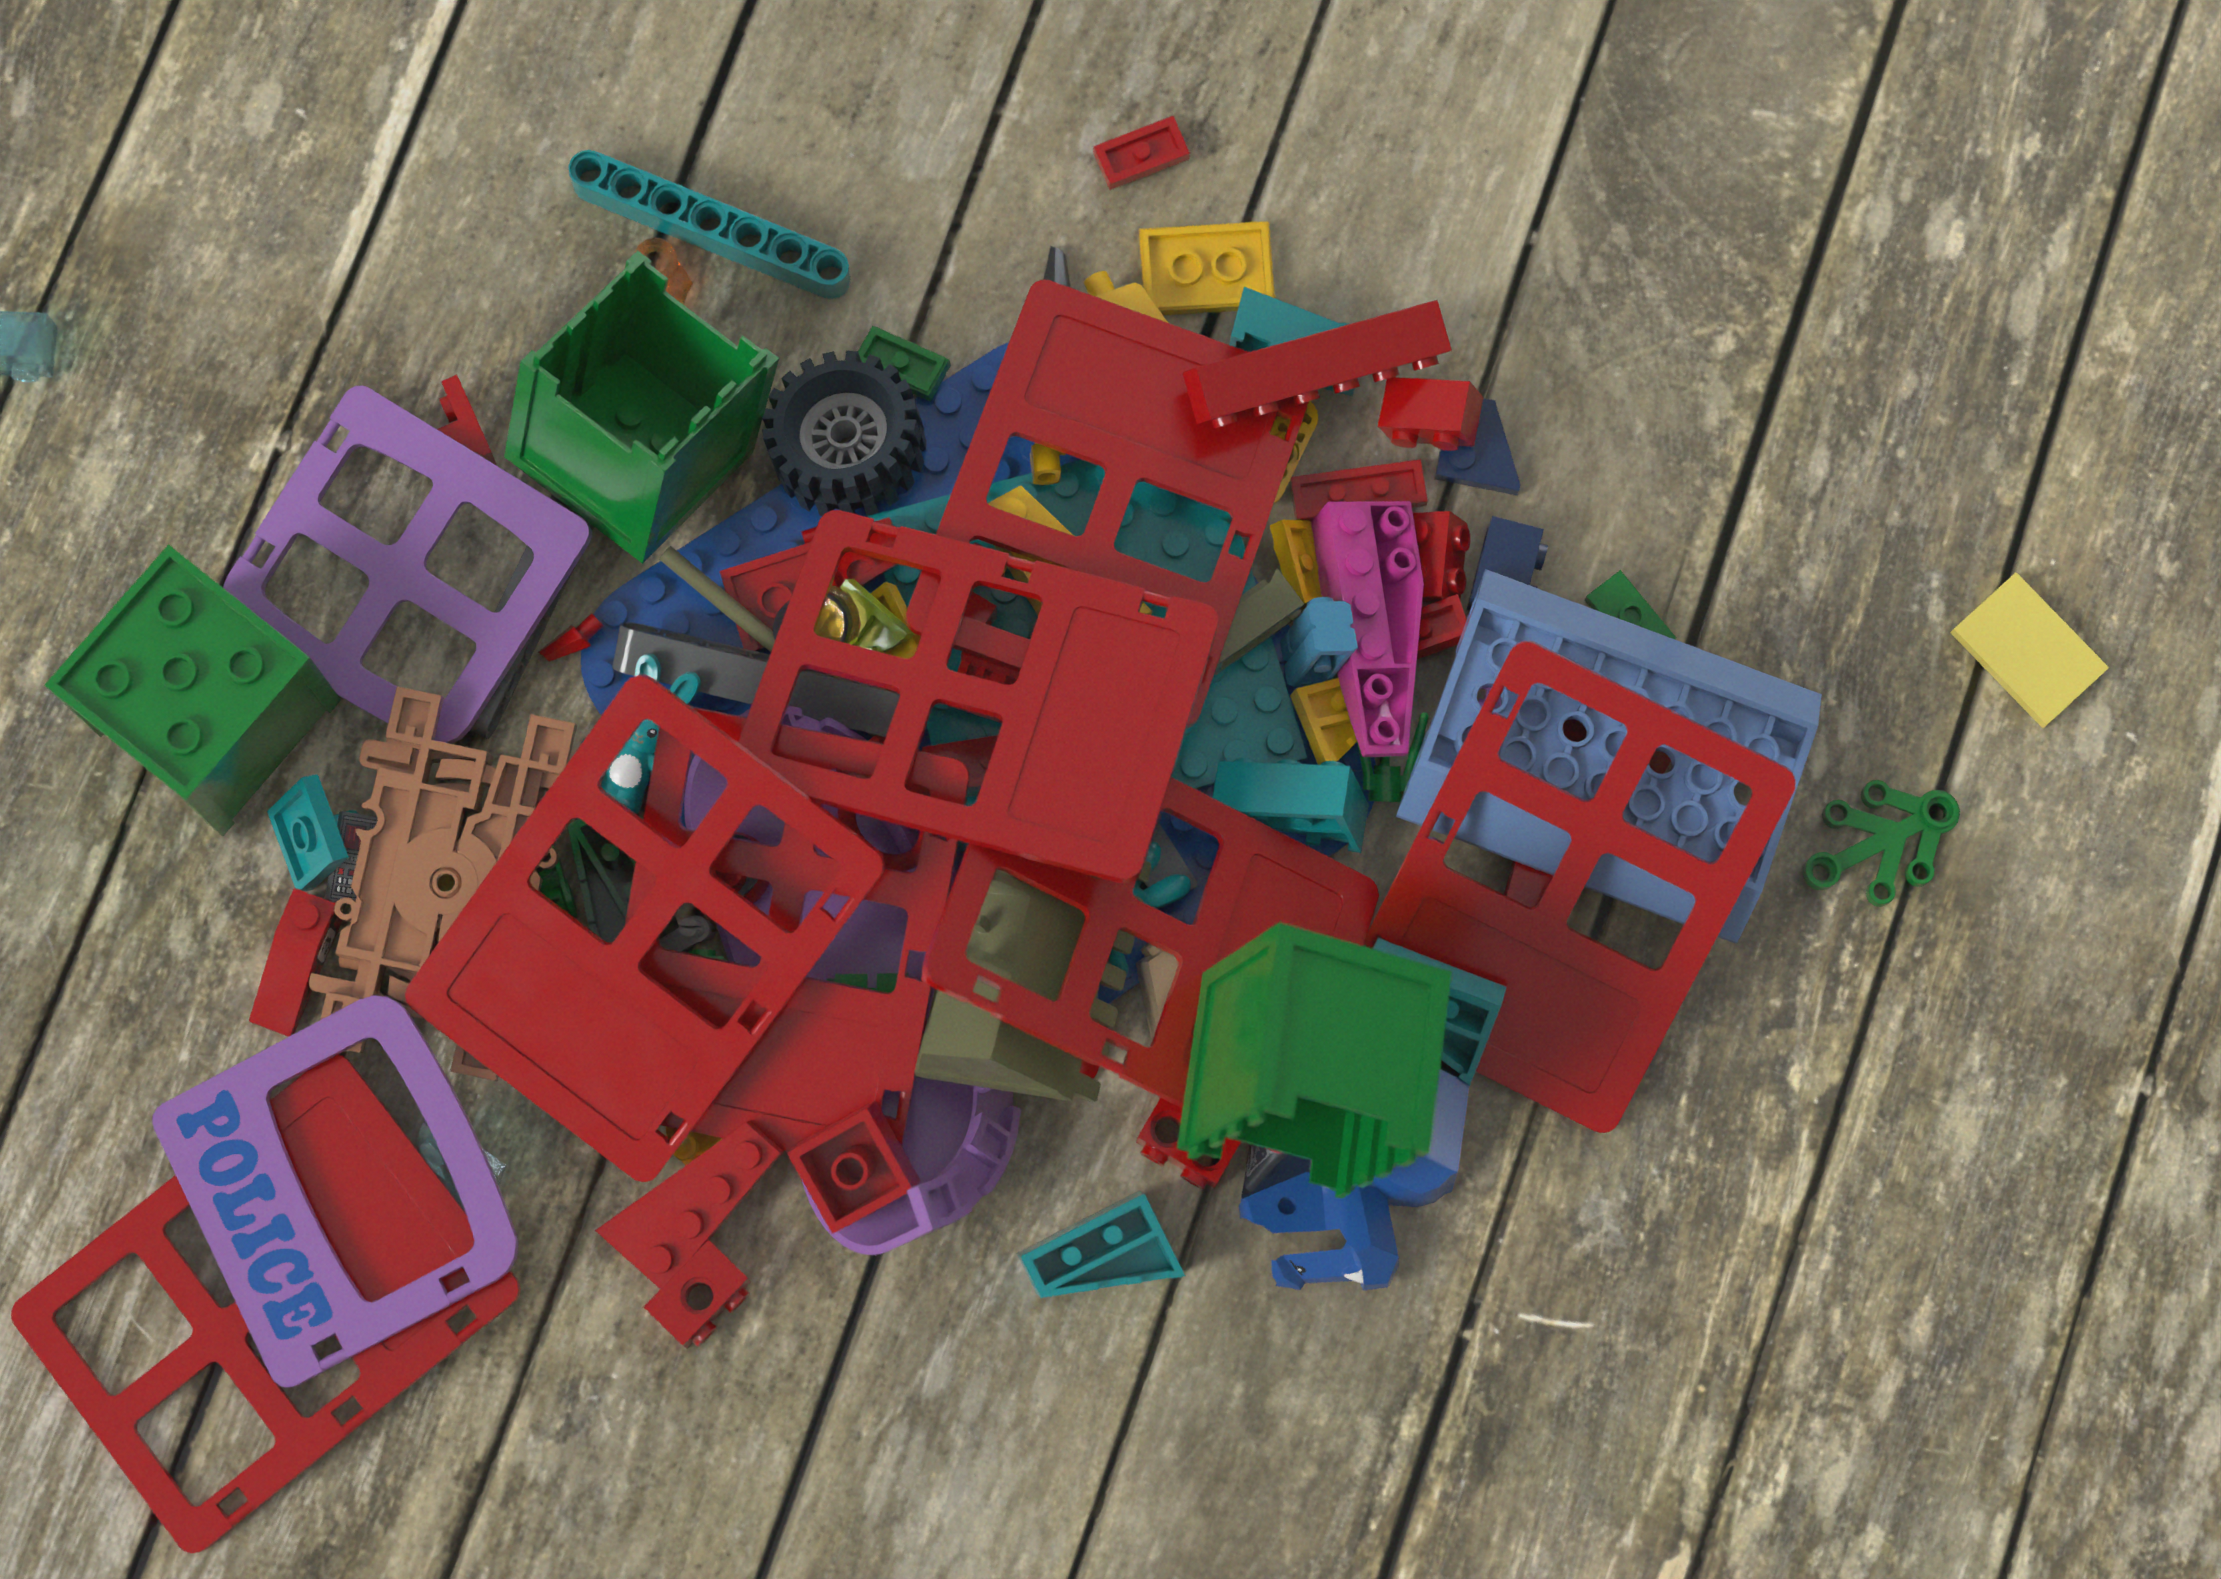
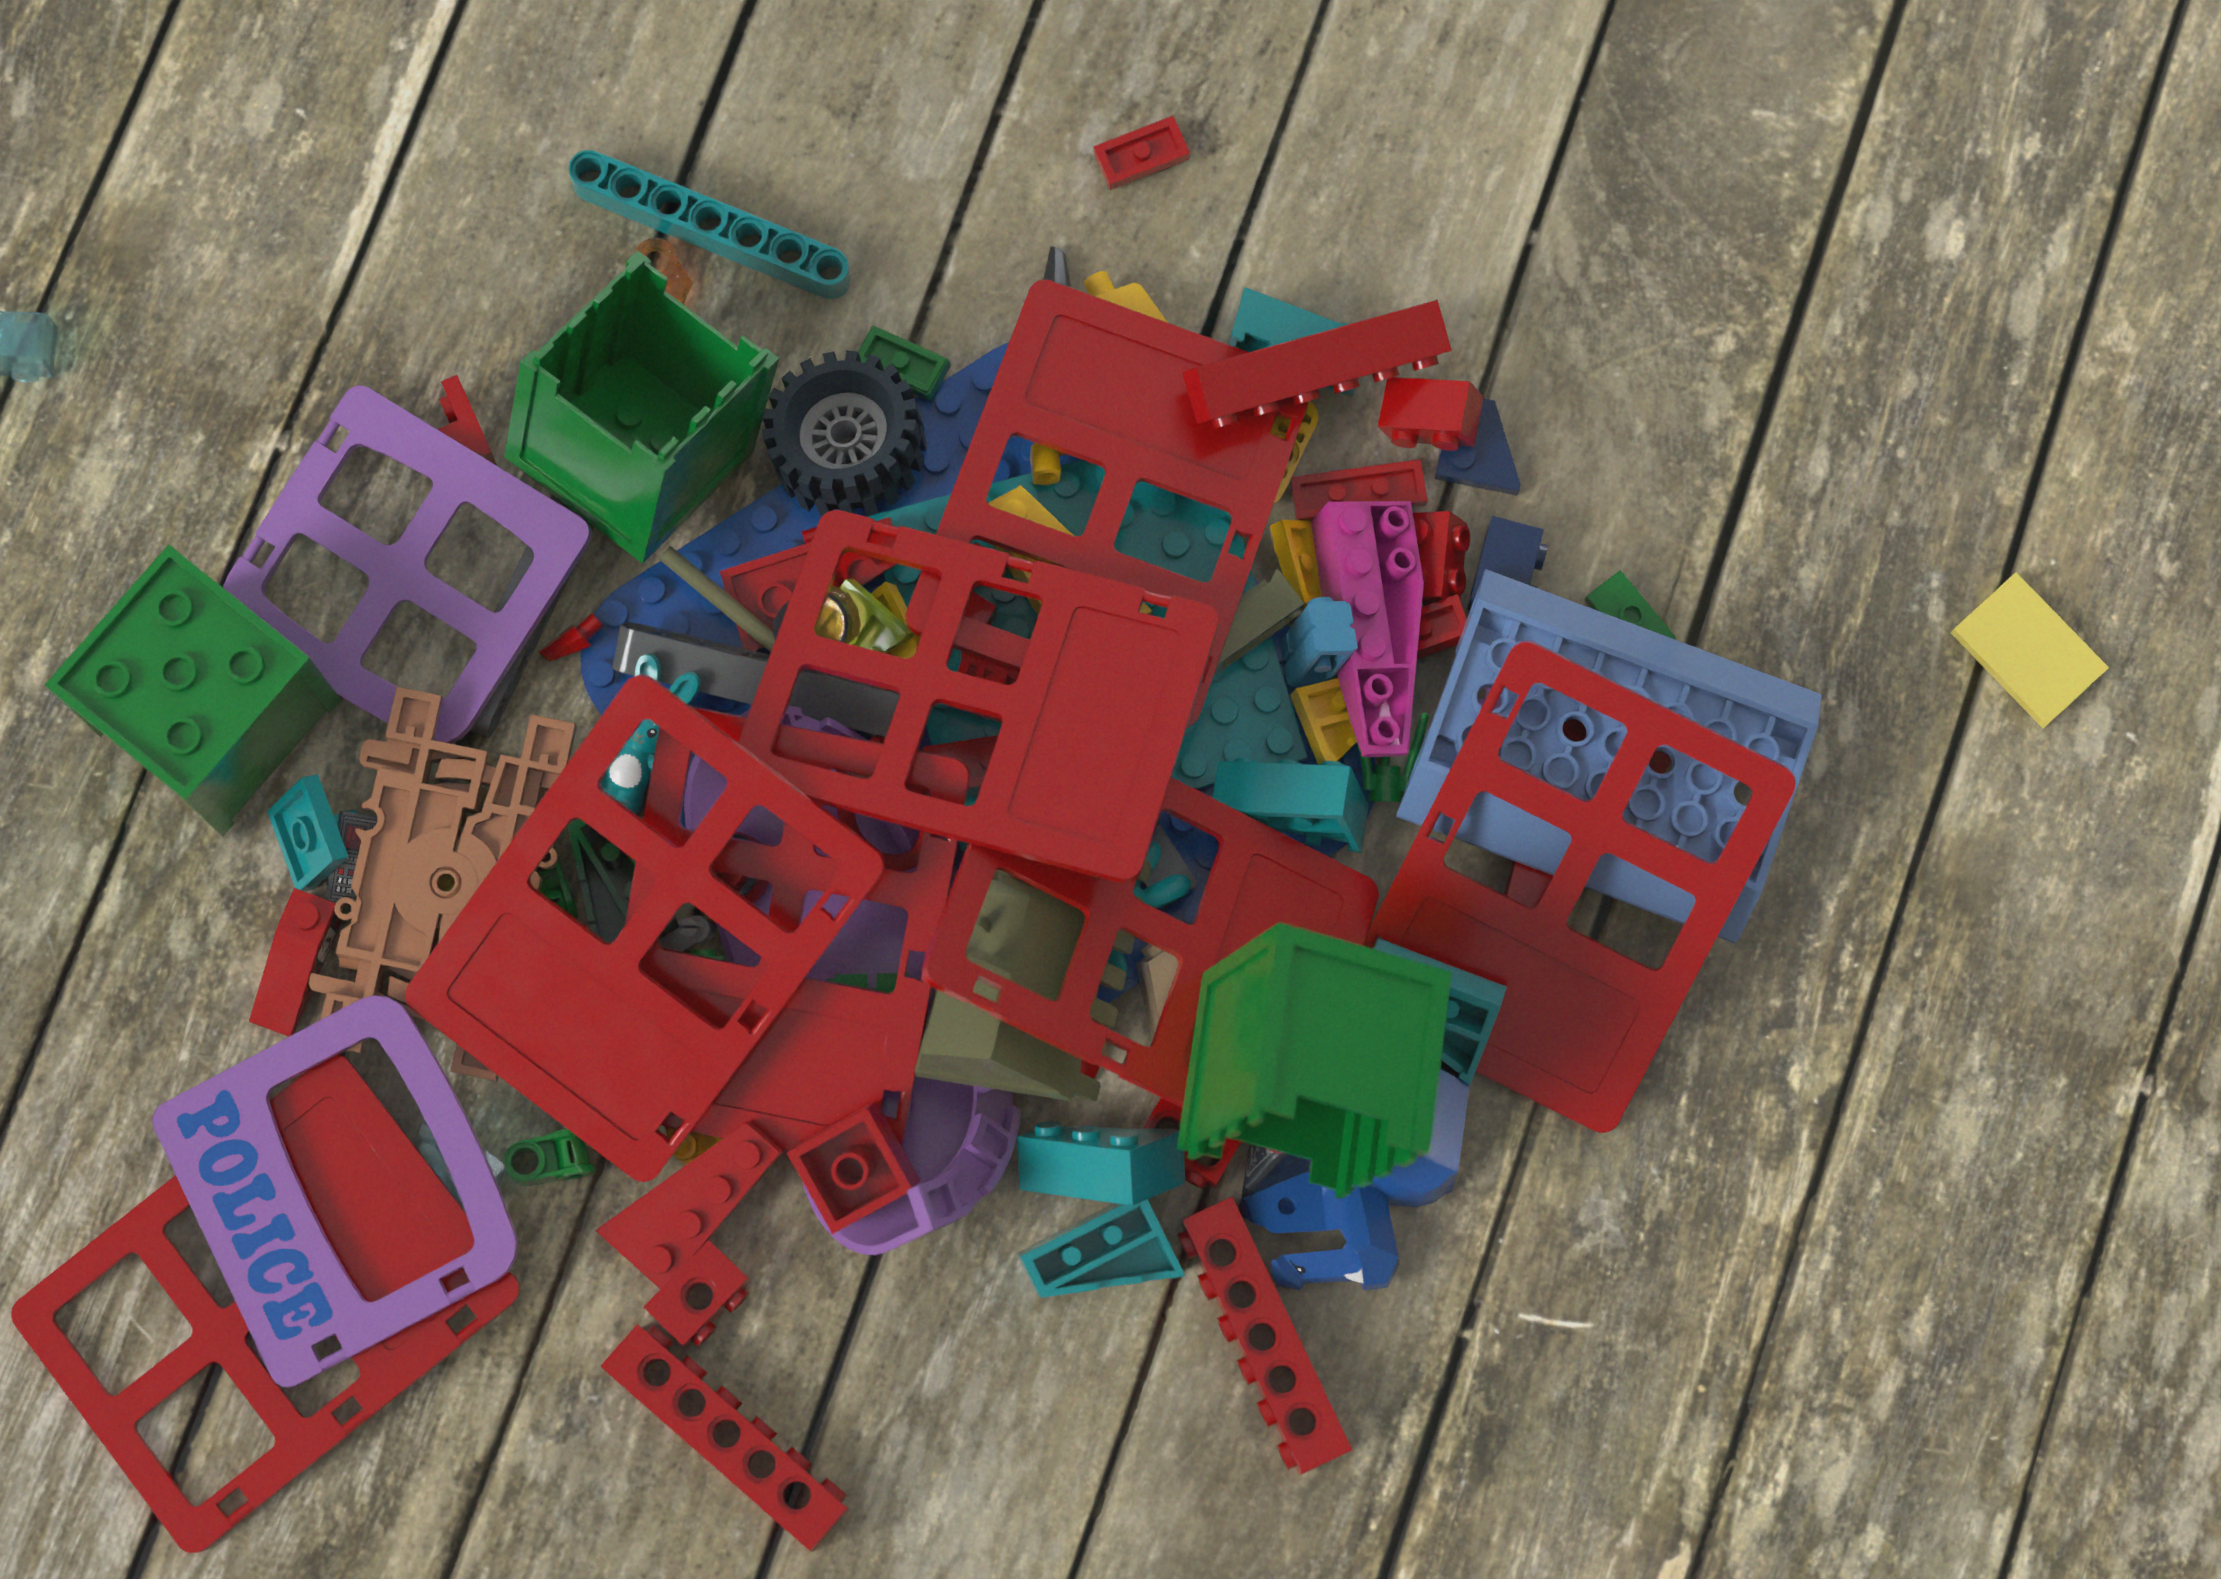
yellow tile [1139,221,1275,315] -> none
green plant [1802,780,1960,907] -> none
none -> green piece [504,1129,596,1186]
none -> red brick [600,1324,849,1552]
none -> teal wedge [1017,1121,1185,1206]
none -> red brick [1177,1197,1352,1475]

